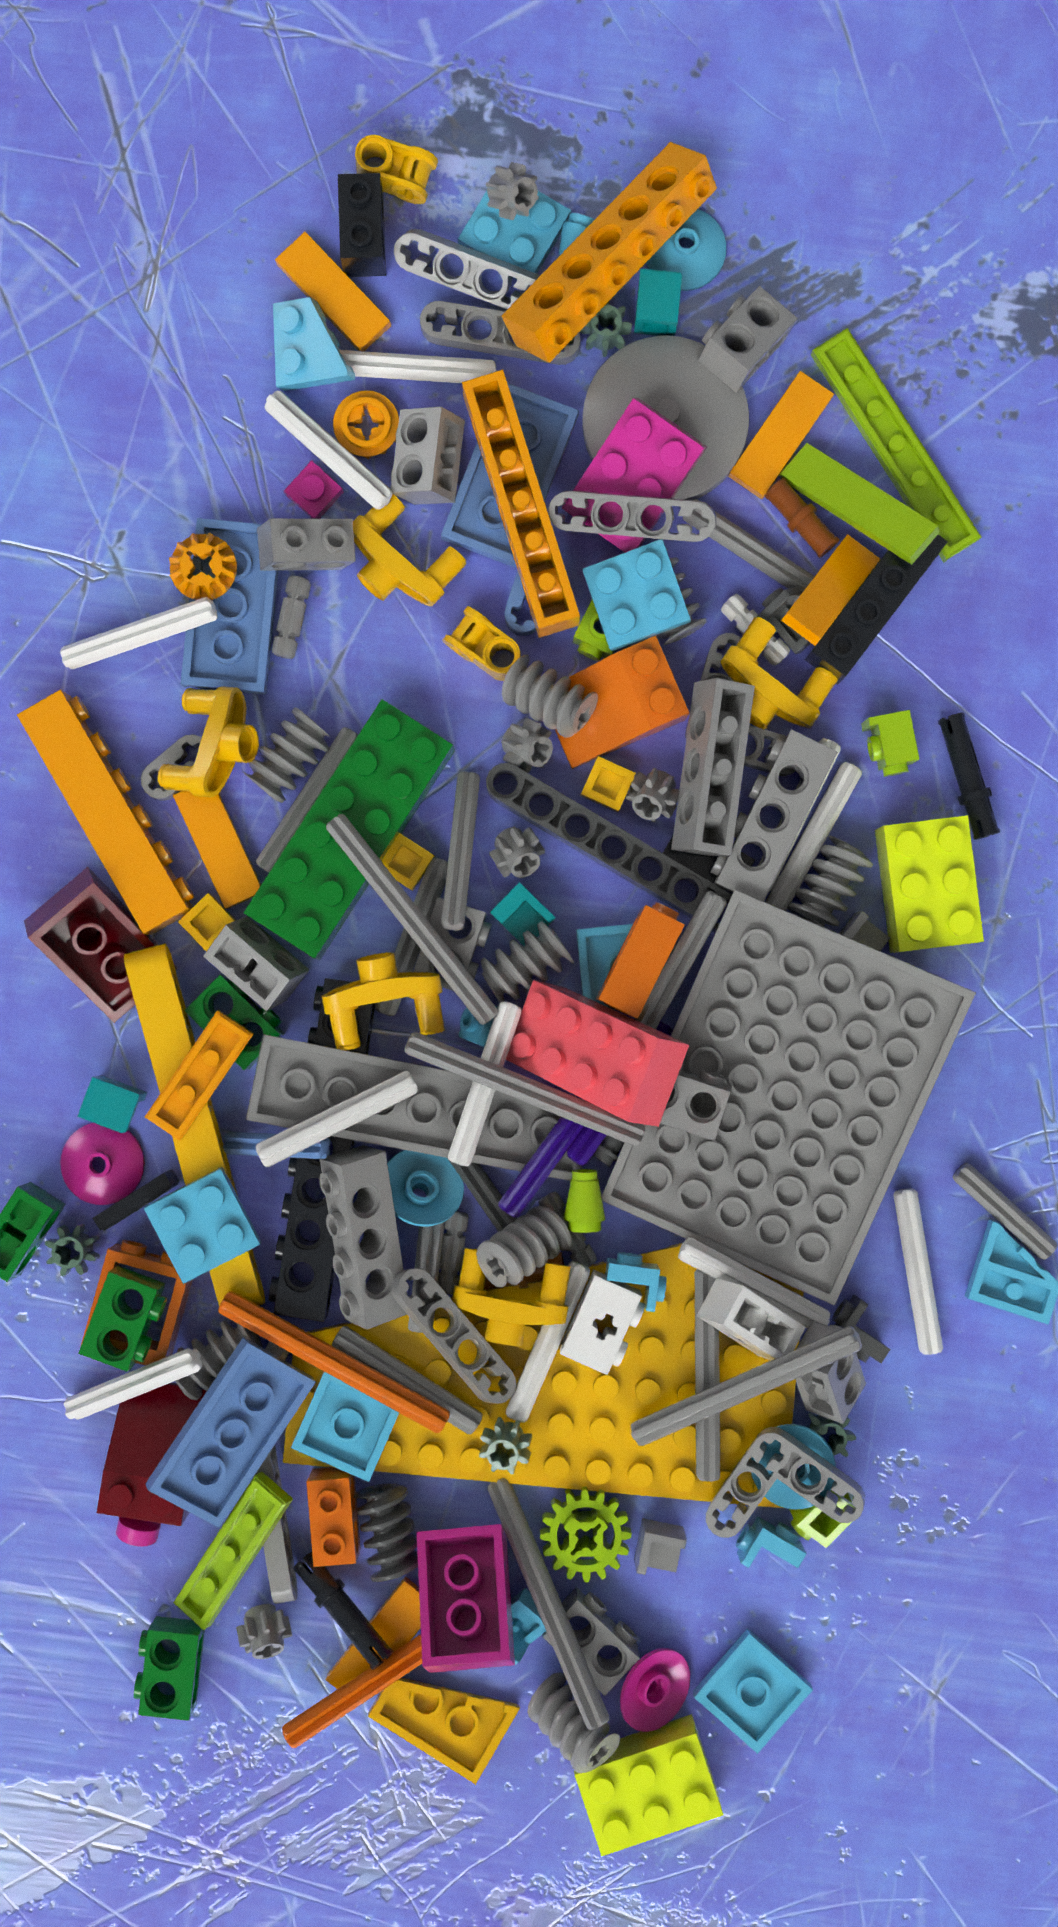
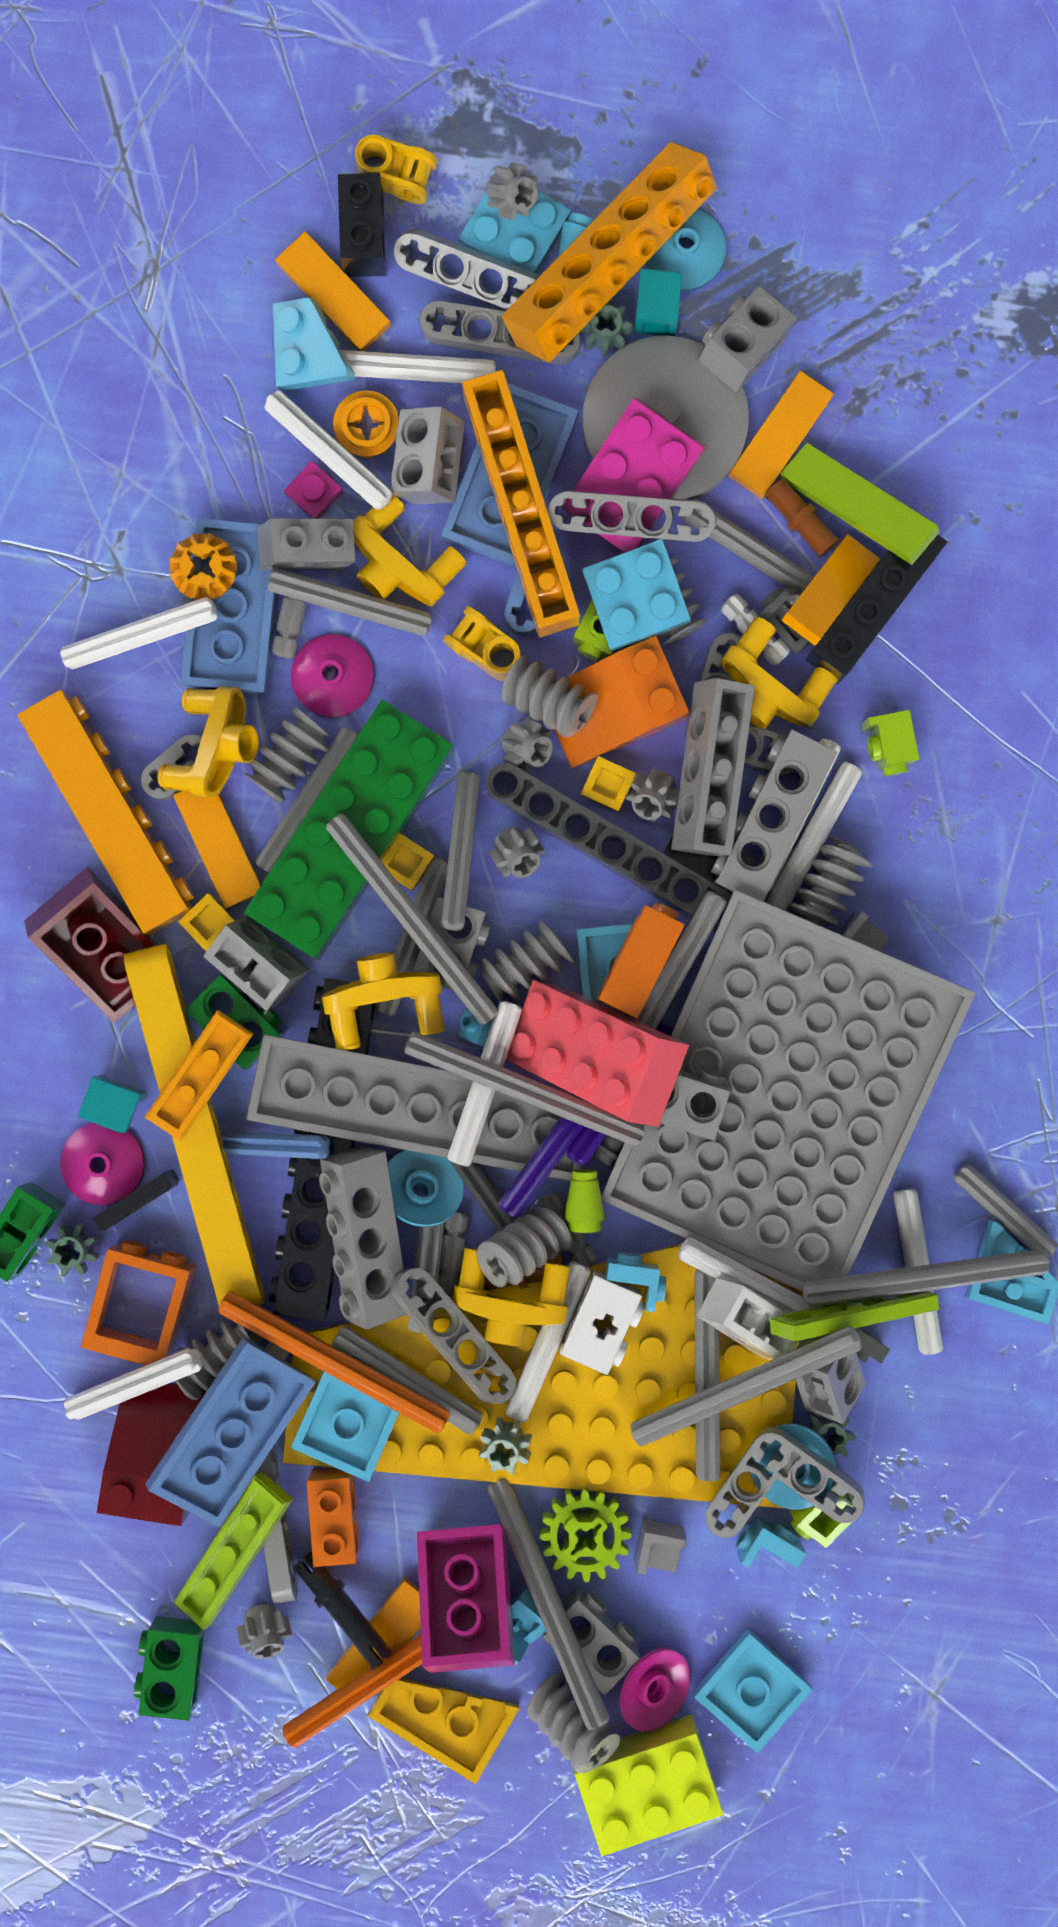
green brick [78,1266,167,1372] -> none
dark pink tile [116,1517,161,1547] -> none
medium azure plate [144,1167,261,1284] -> none
white axle [255,1071,418,1167] -> none
dark grey piece [353,1484,418,1582] -> none
teal panel [490,882,555,946] -> none
lime tile [810,328,982,563] -> none
neon yellow brick [875,815,984,953] -> none
black pin [938,712,1000,840] -> none
none -> light grey axle [268,568,431,636]
none -> dark pink dish [291,634,374,718]
none -> lime tile [770,1291,939,1341]
none -> light grey axle [803,1249,1050,1307]

